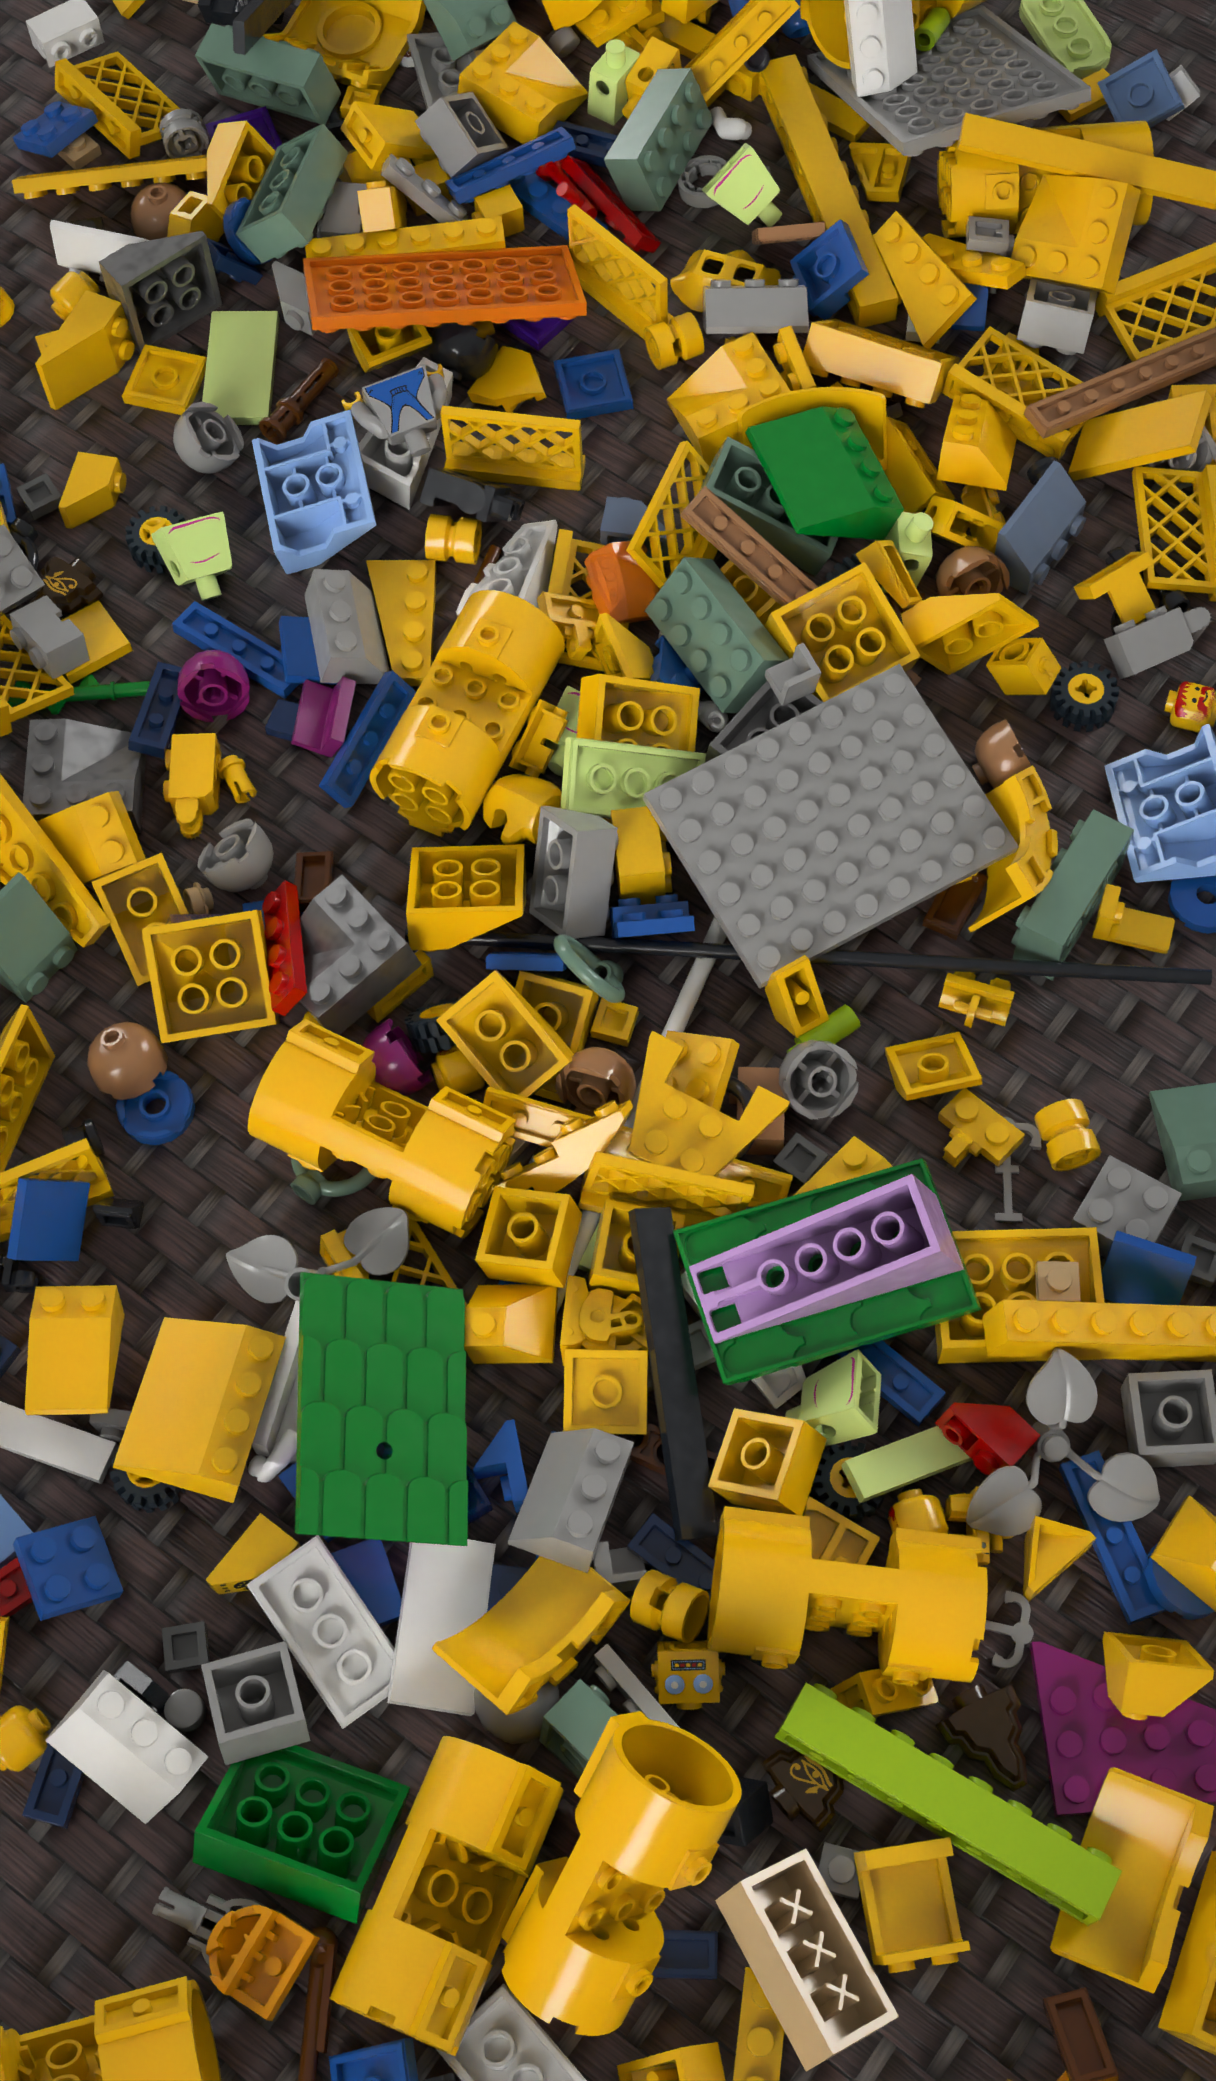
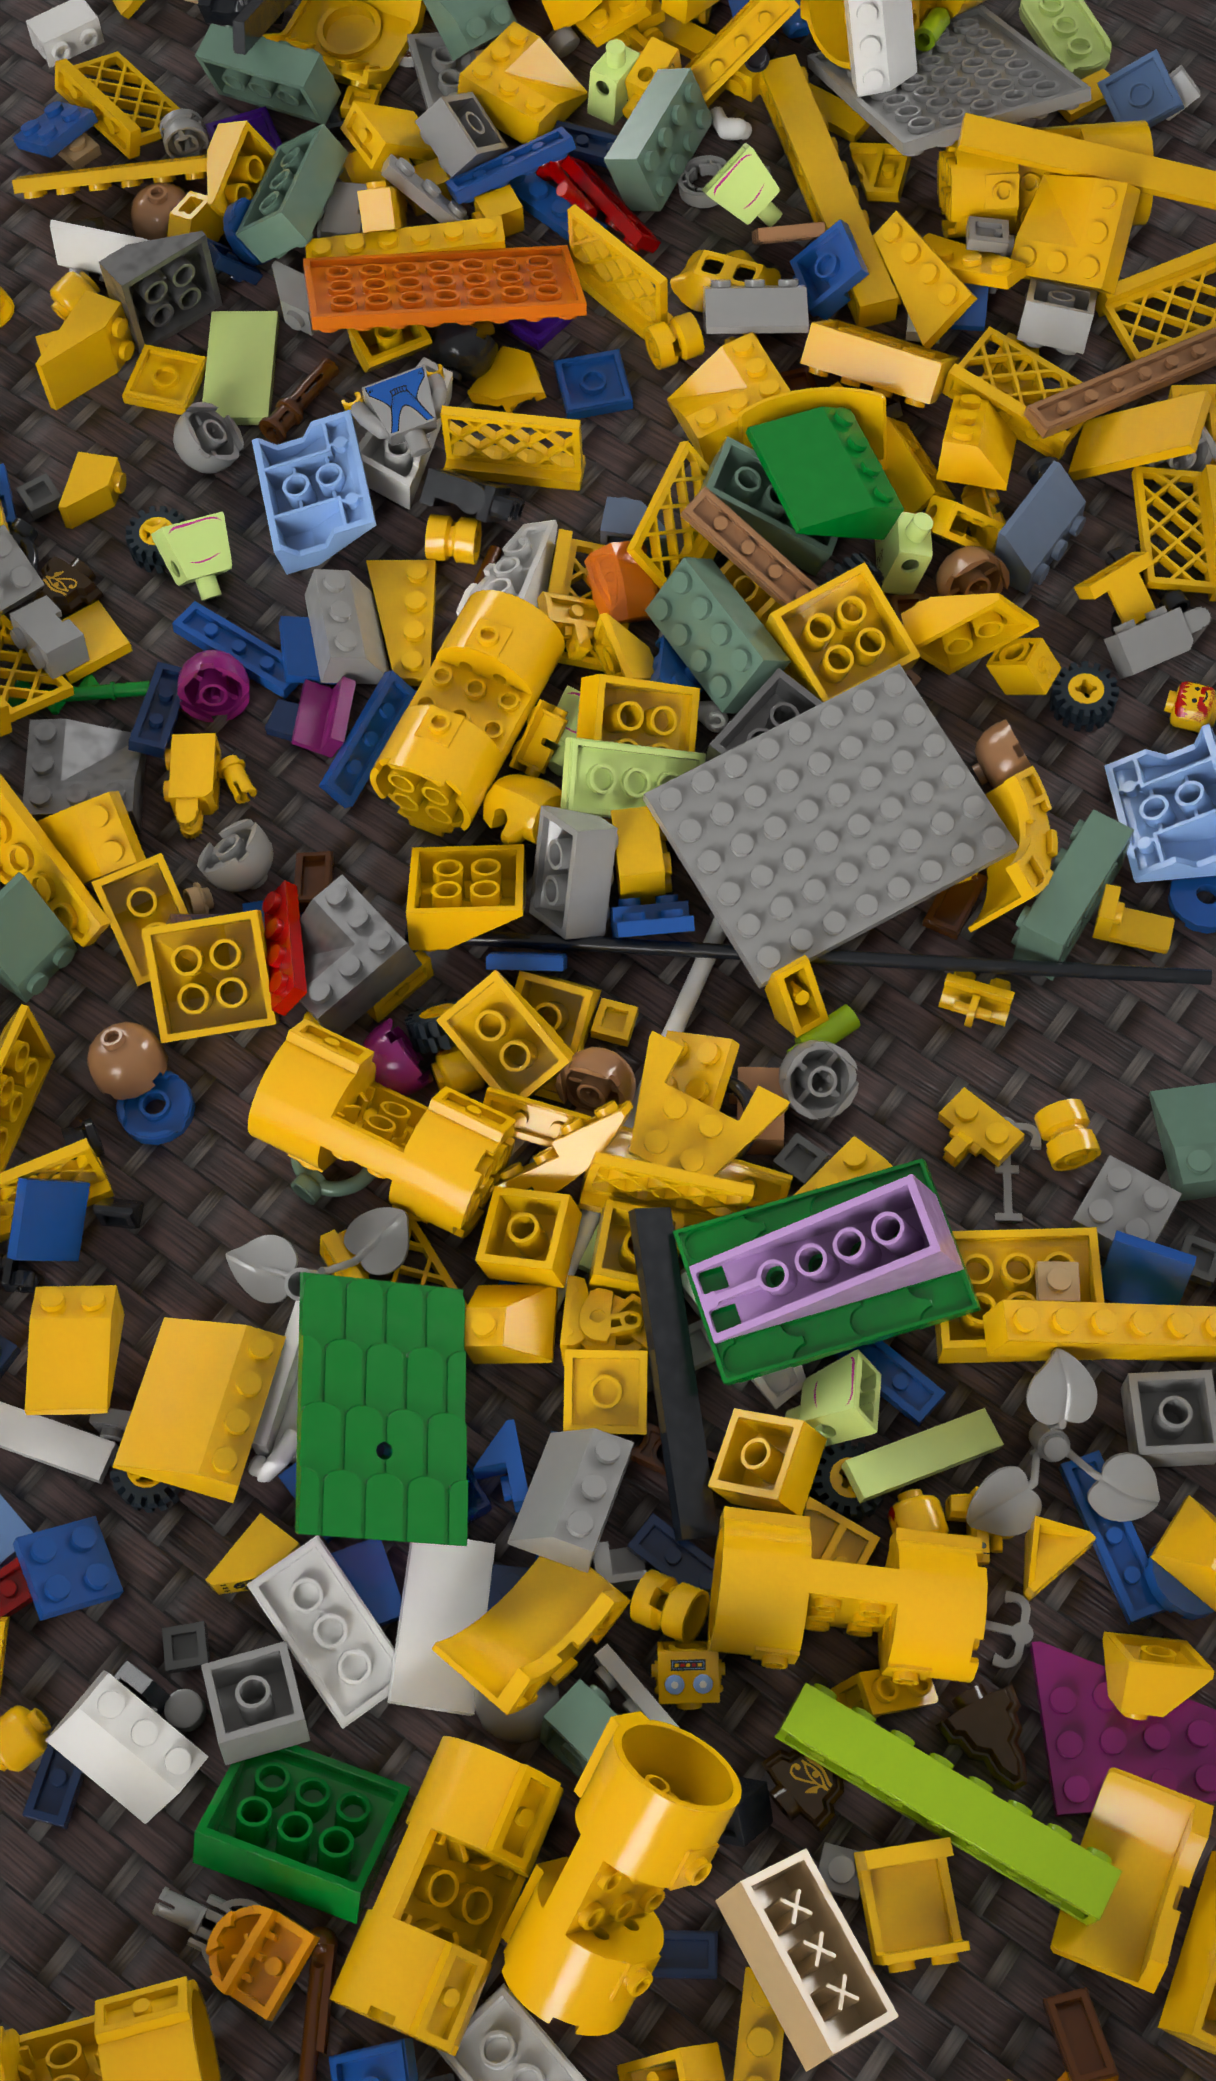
sand green piece [553,934,625,1003] -> none
light grey panel [765,643,821,706] -> none
yellow hinge [773,326,816,391] -> none
yellow slope [855,540,922,609] -> none
yellow slope [885,1032,982,1101] -> none
red slope [935,1402,1041,1475] -> none

